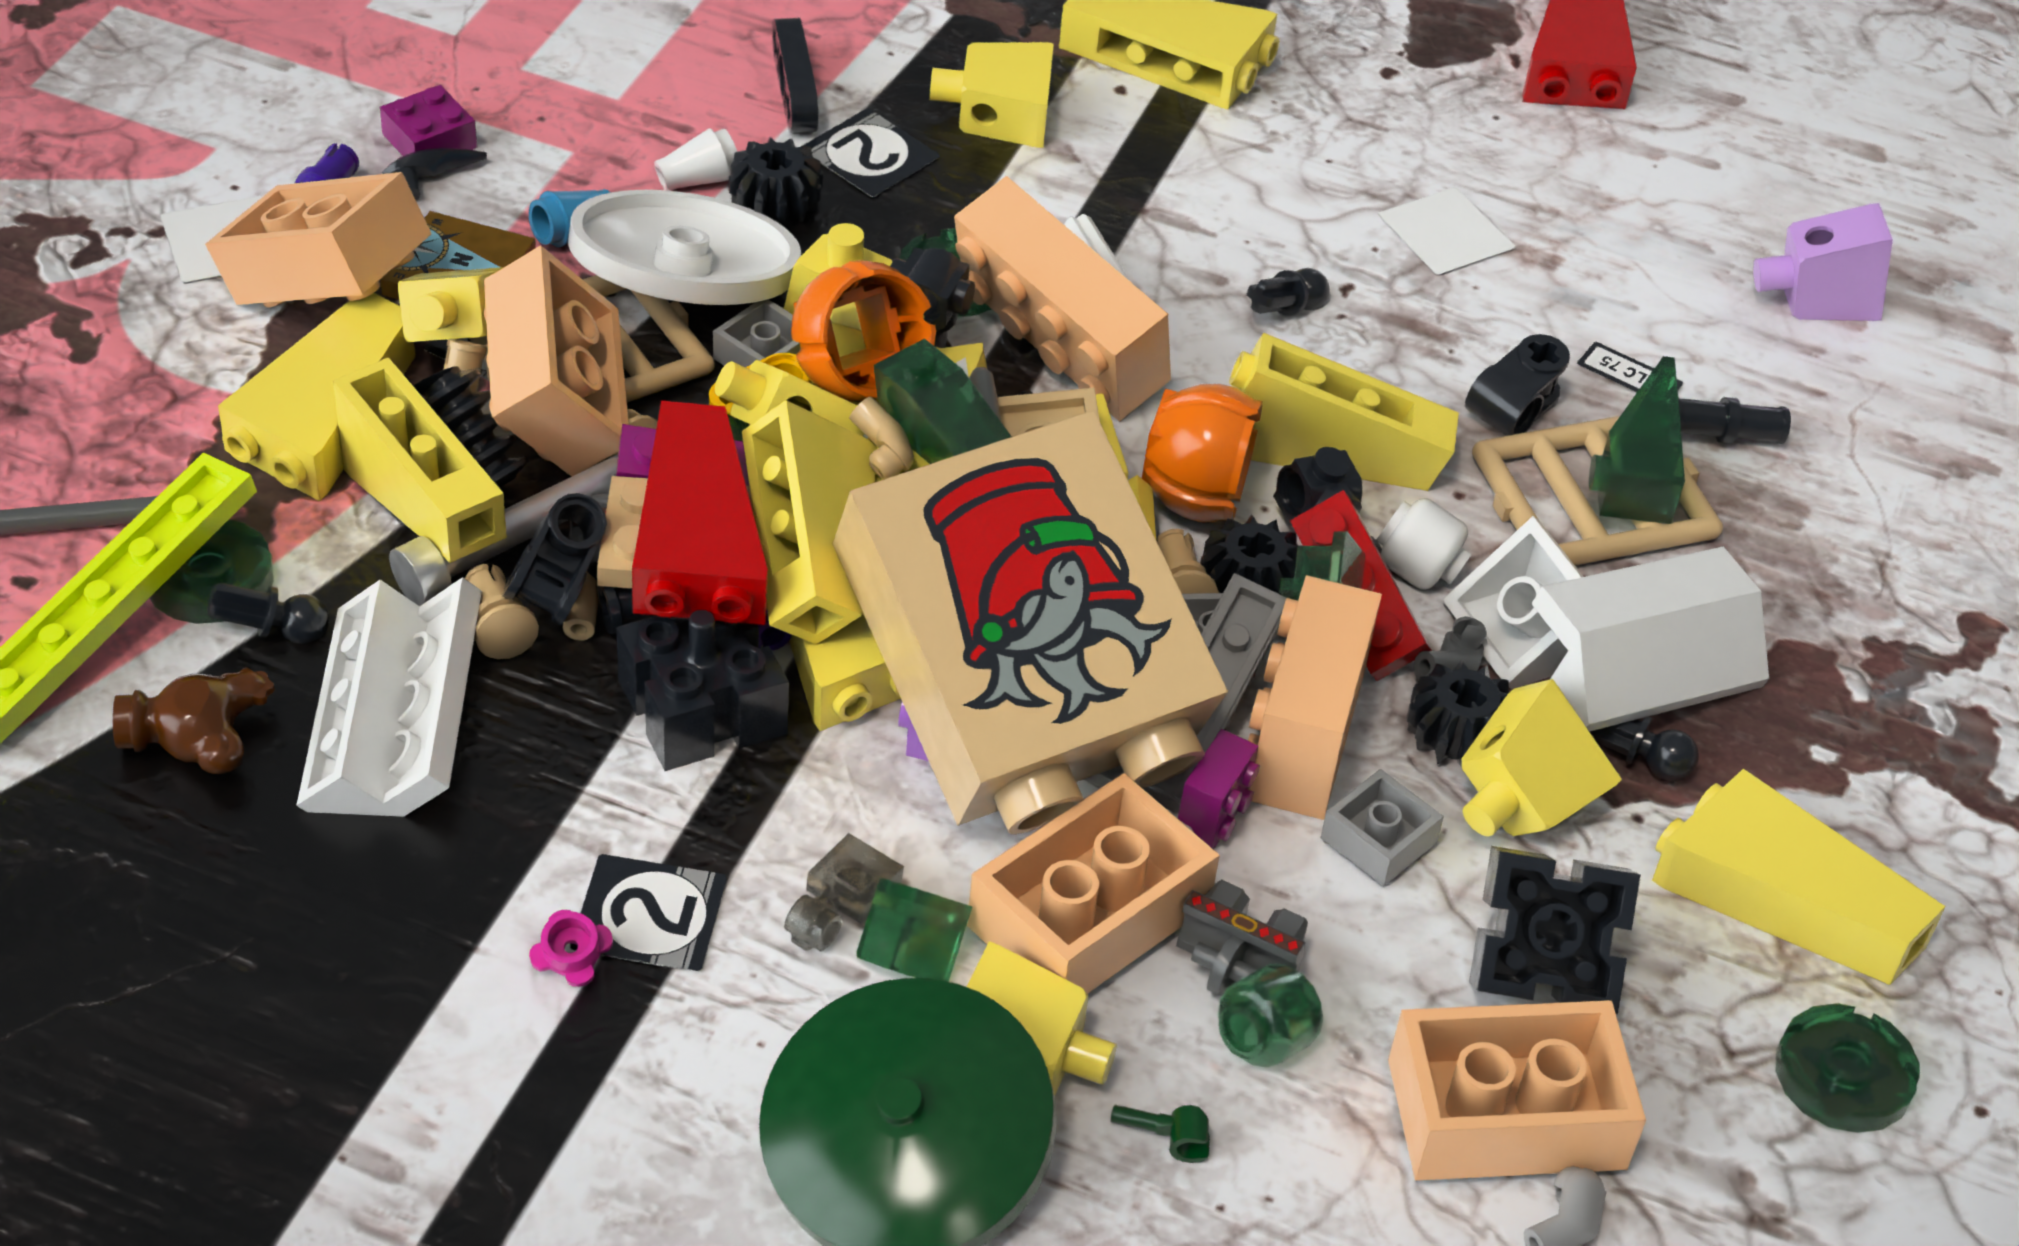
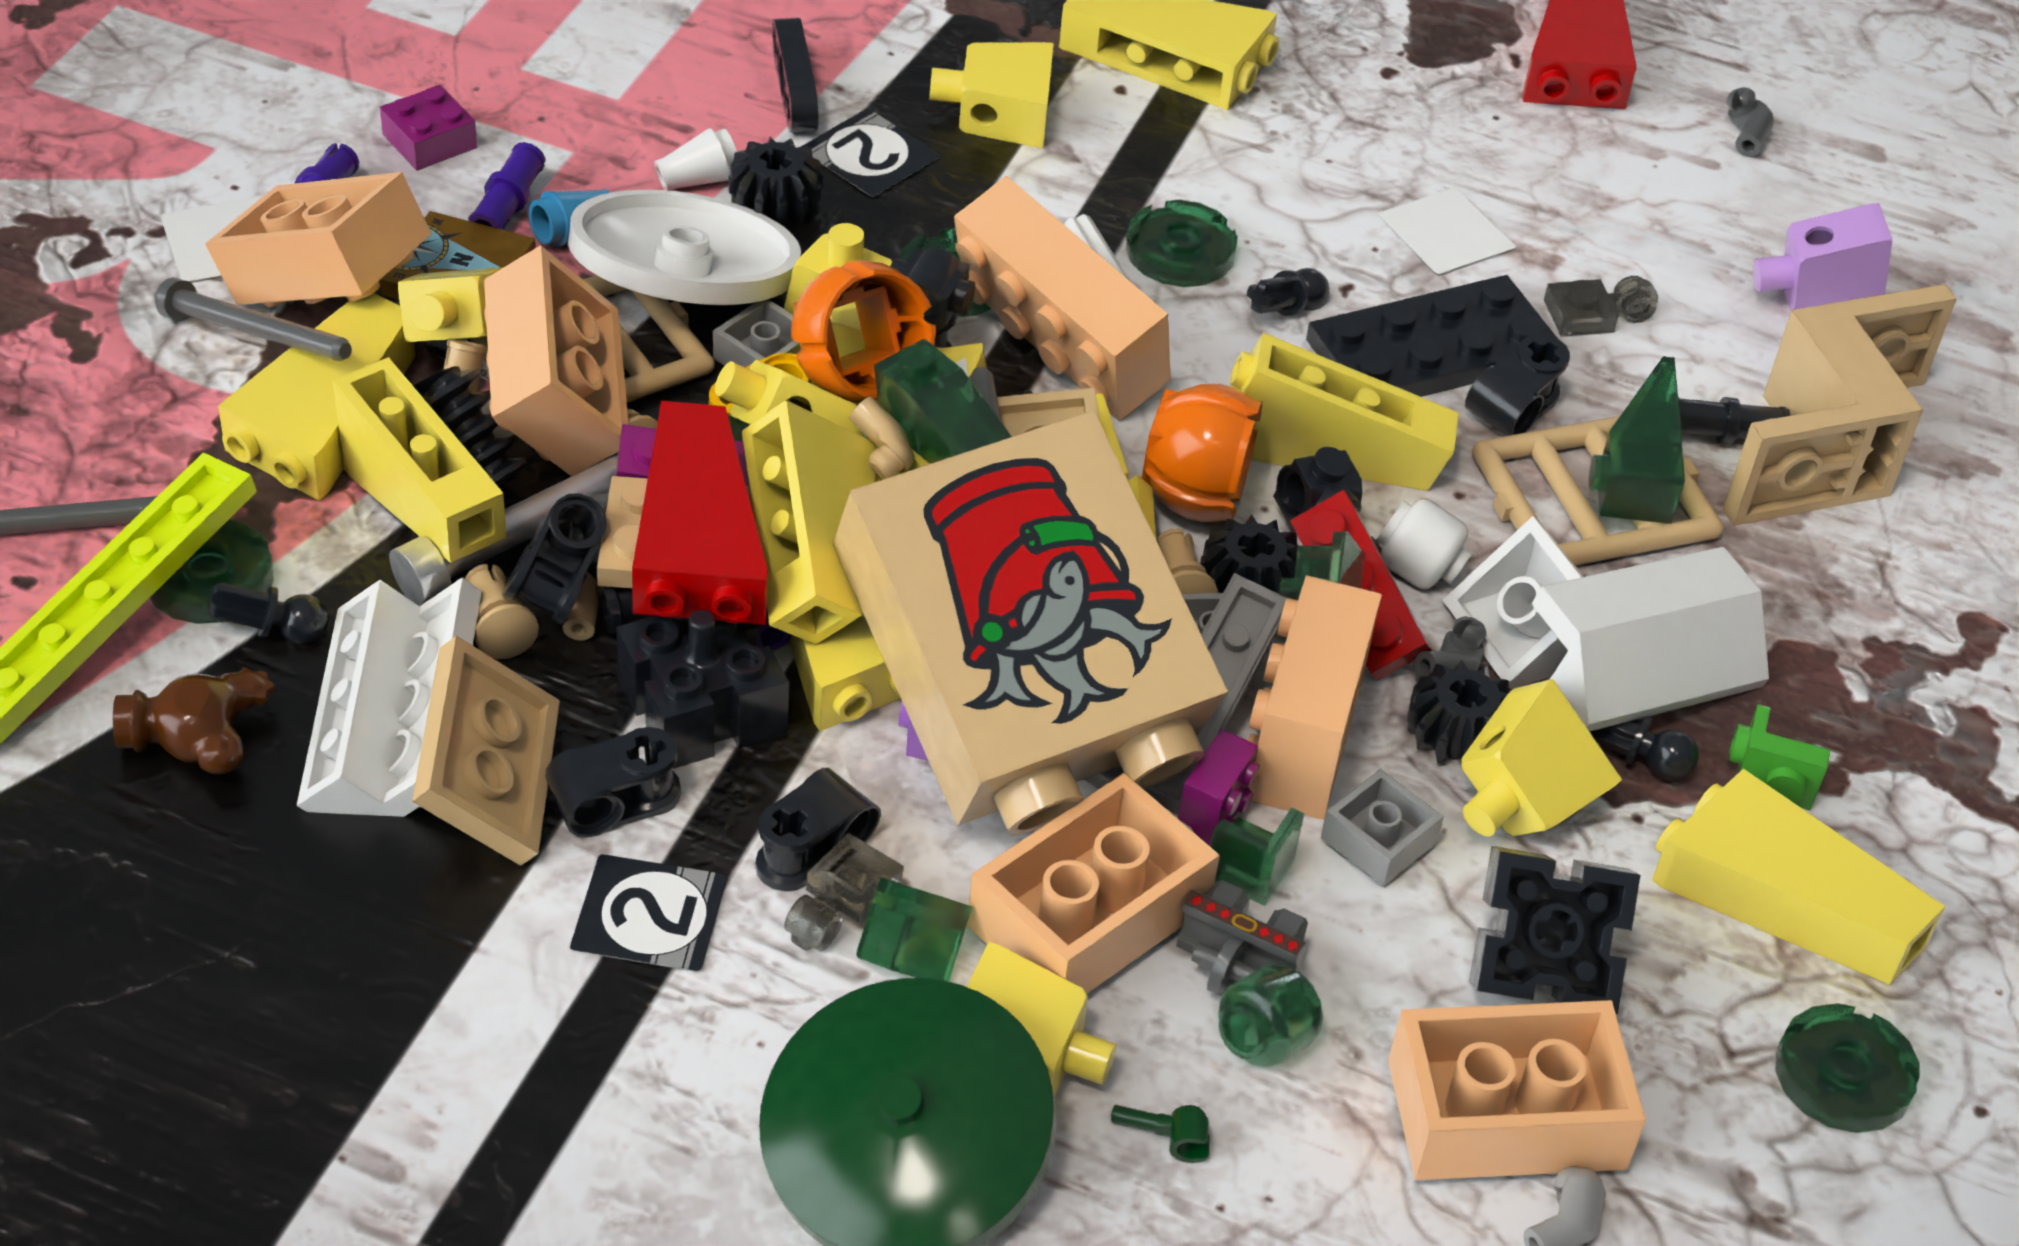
black bar [381,148,487,200] -> none
dark pink plate [529,910,613,987] -> none
sticker [1577,342,1683,405] -> none
none -> dark grey bar [155,277,352,362]
none -> tan plate [412,635,560,866]
none -> dark purple pin [468,142,546,230]
none -> black piece [545,727,681,837]
none -> black piece [755,767,881,891]
none -> clear green tile [1125,199,1238,287]
none -> clear green panel [1210,807,1304,906]
none -> black plate [1306,275,1558,397]
none -> clear smoke plate [1544,276,1658,337]
none -> tan bracket [1722,284,1957,526]
none -> dark grey arm [1727,87,1774,157]
none -> bright green bracket [1728,704,1831,811]

